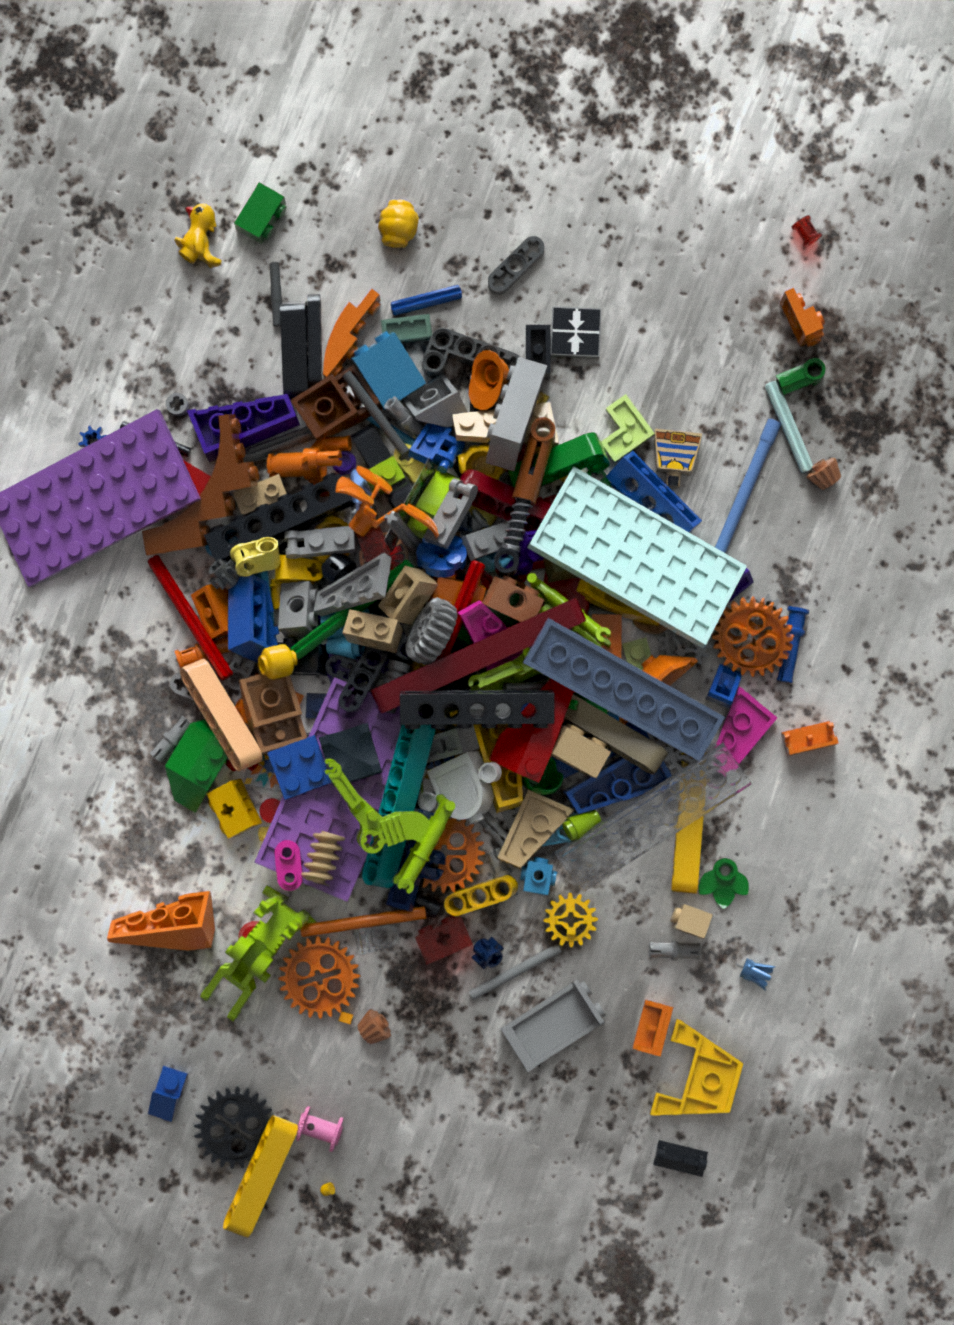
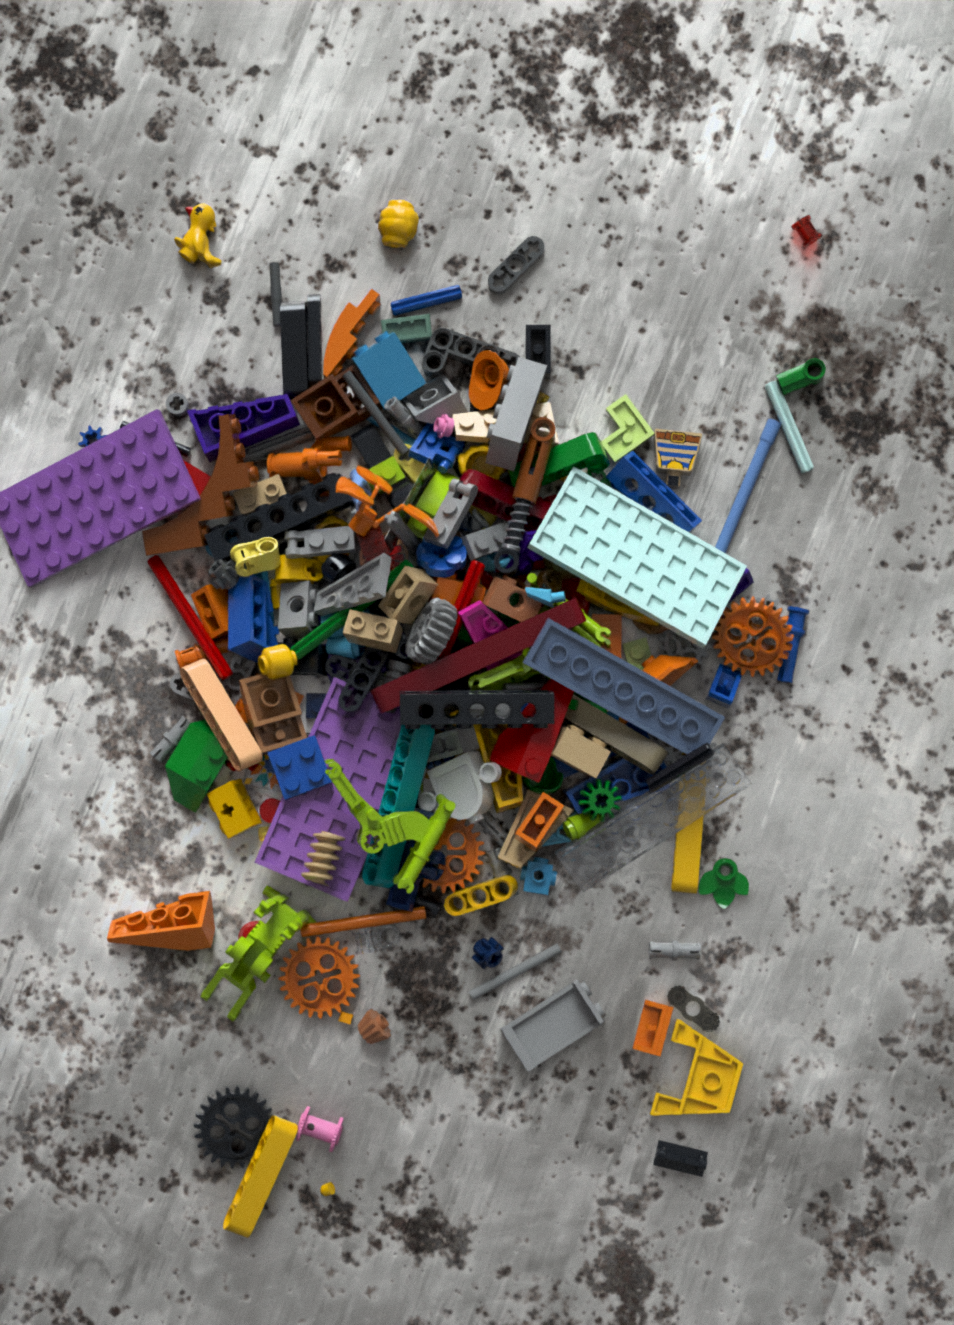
blue slope [148,1065,188,1122] -> none
green brick [234,182,287,244] -> none
dark pink plate [275,840,303,891] -> none
black brick [319,723,383,788] -> none
dark purple plate [332,451,356,475] -> none
clear red brick [415,915,473,965] -> none
yellow gear [543,892,598,947] -> none
black tile [551,306,601,359] -> none
tan brick [670,904,713,939] -> none
dark pink wing [711,686,777,775] -> none
flat silver piece [736,958,775,991] -> none
orange plate [780,288,825,347] -> none
orange hinge [781,721,839,757] -> none
nougat piece [807,457,841,490] -> none
none -> bright pink plate [433,414,454,438]
none -> orange brick [515,792,564,852]
none -> medium azure bar [525,587,566,608]
none -> dark brown tile [537,568,562,593]
none -> green gear [578,779,622,822]
none -> black axle [646,743,714,792]
none -> clear smoke piece [667,985,720,1032]

